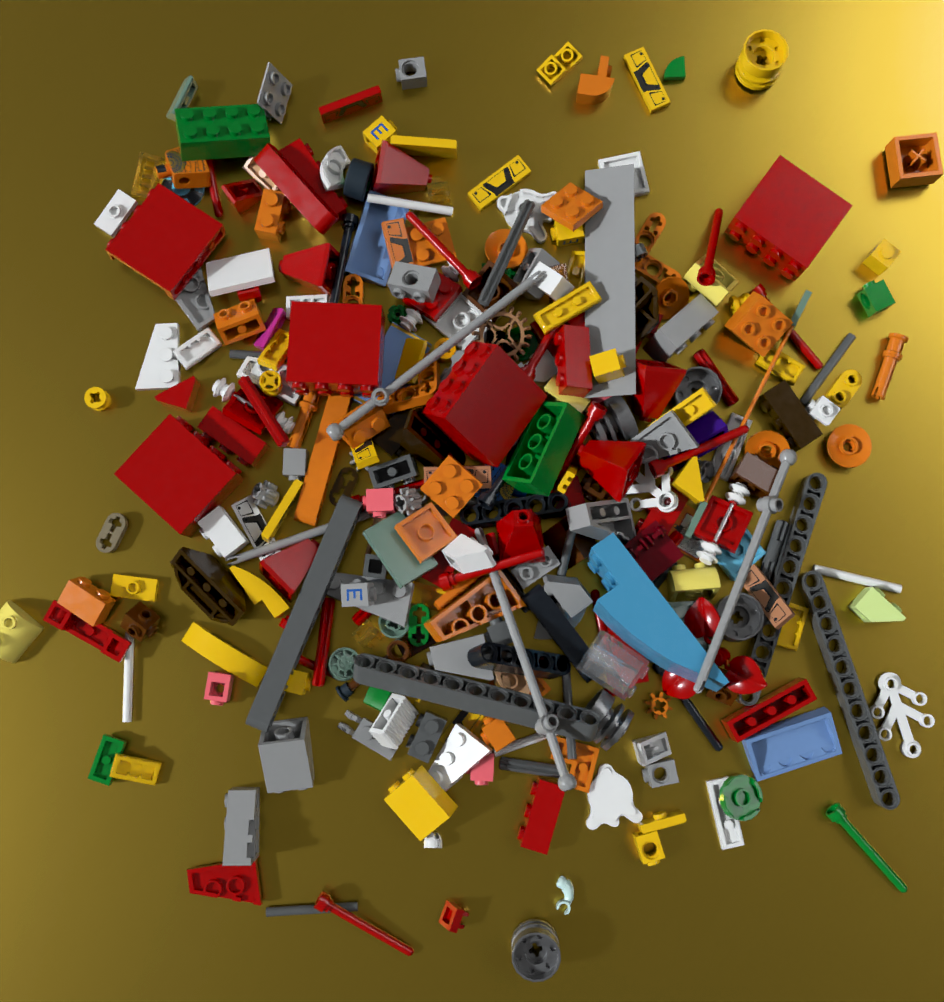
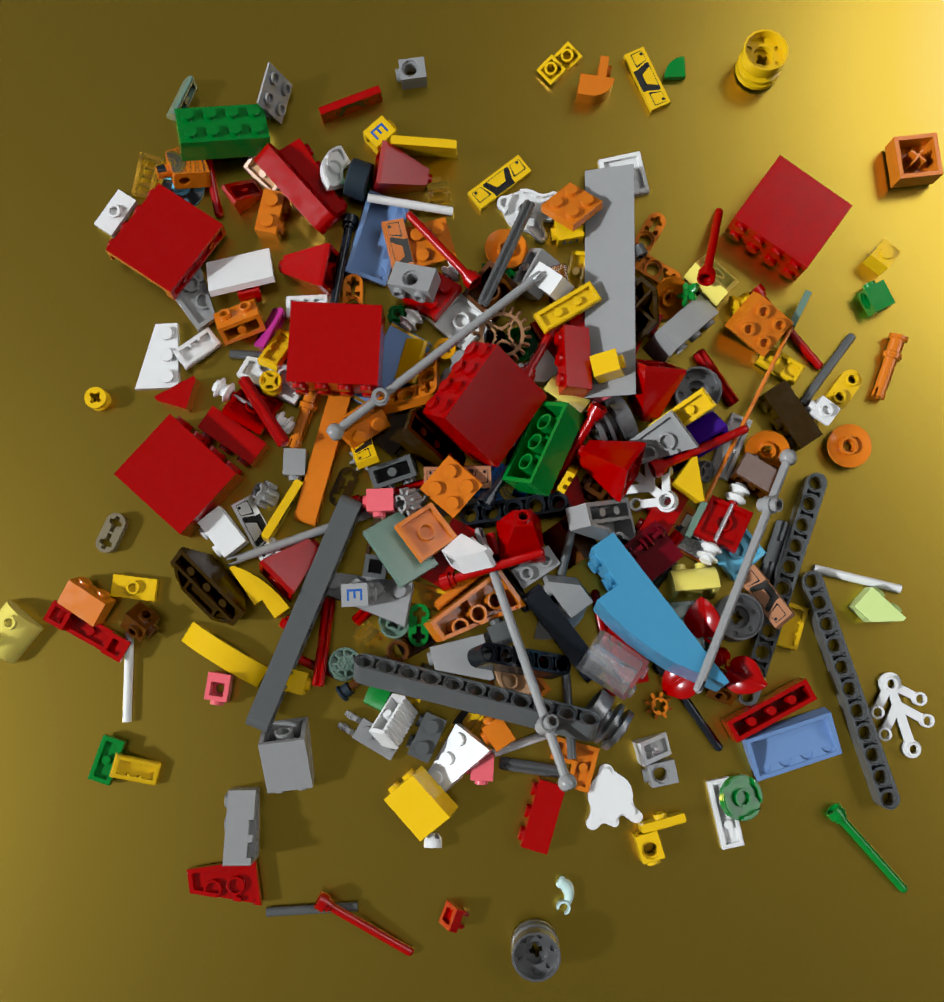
none -> green plant [676,282,699,307]

